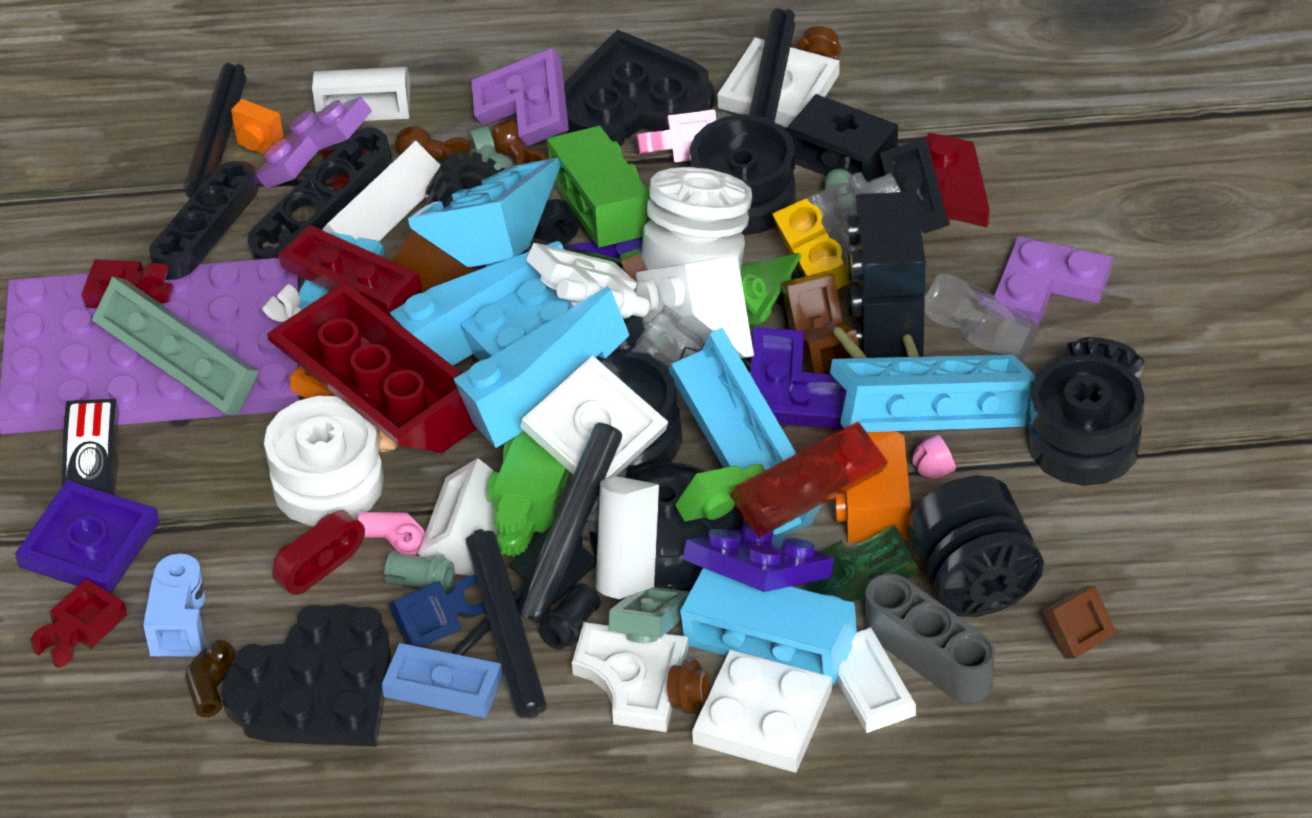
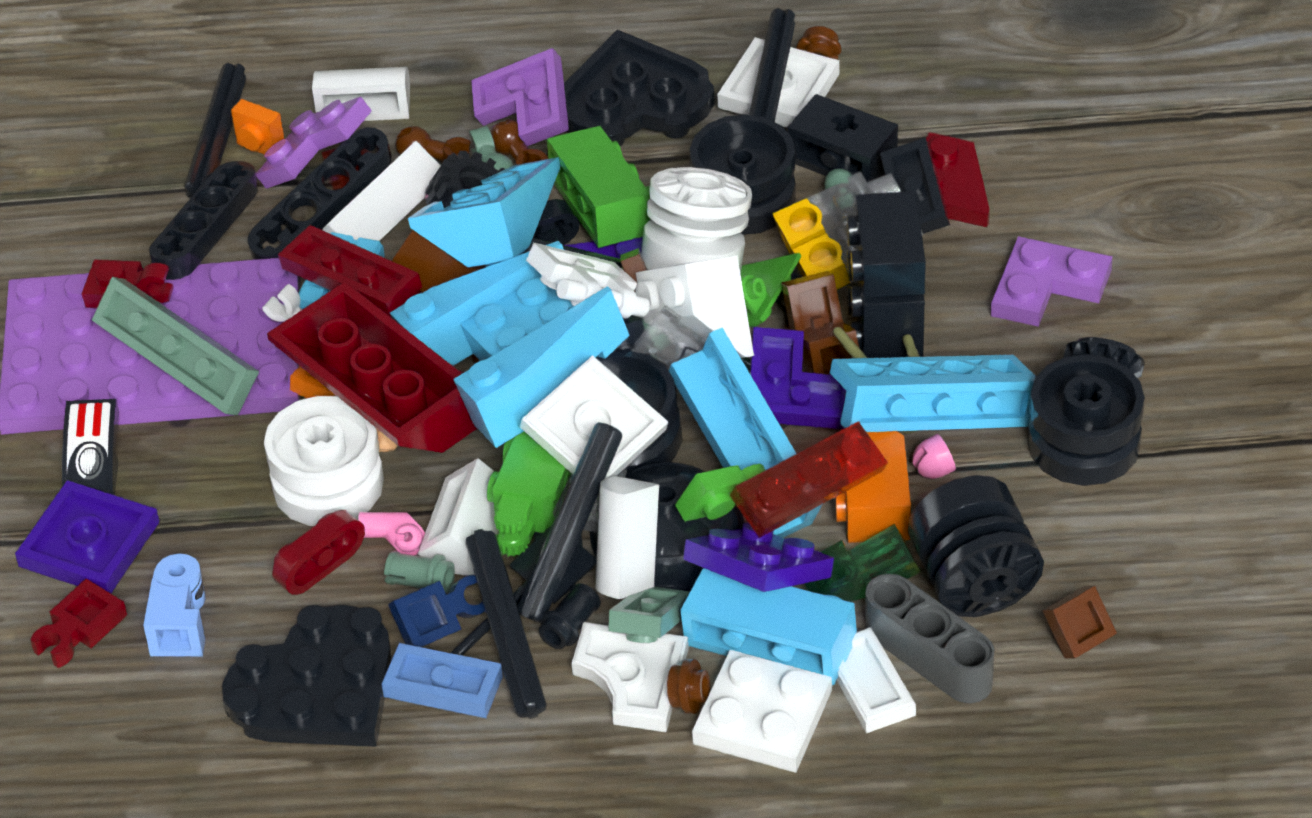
dark brown arm [185,640,235,718] -> none
plate [636,110,716,163] -> none
clear brick [924,274,1040,361] -> none

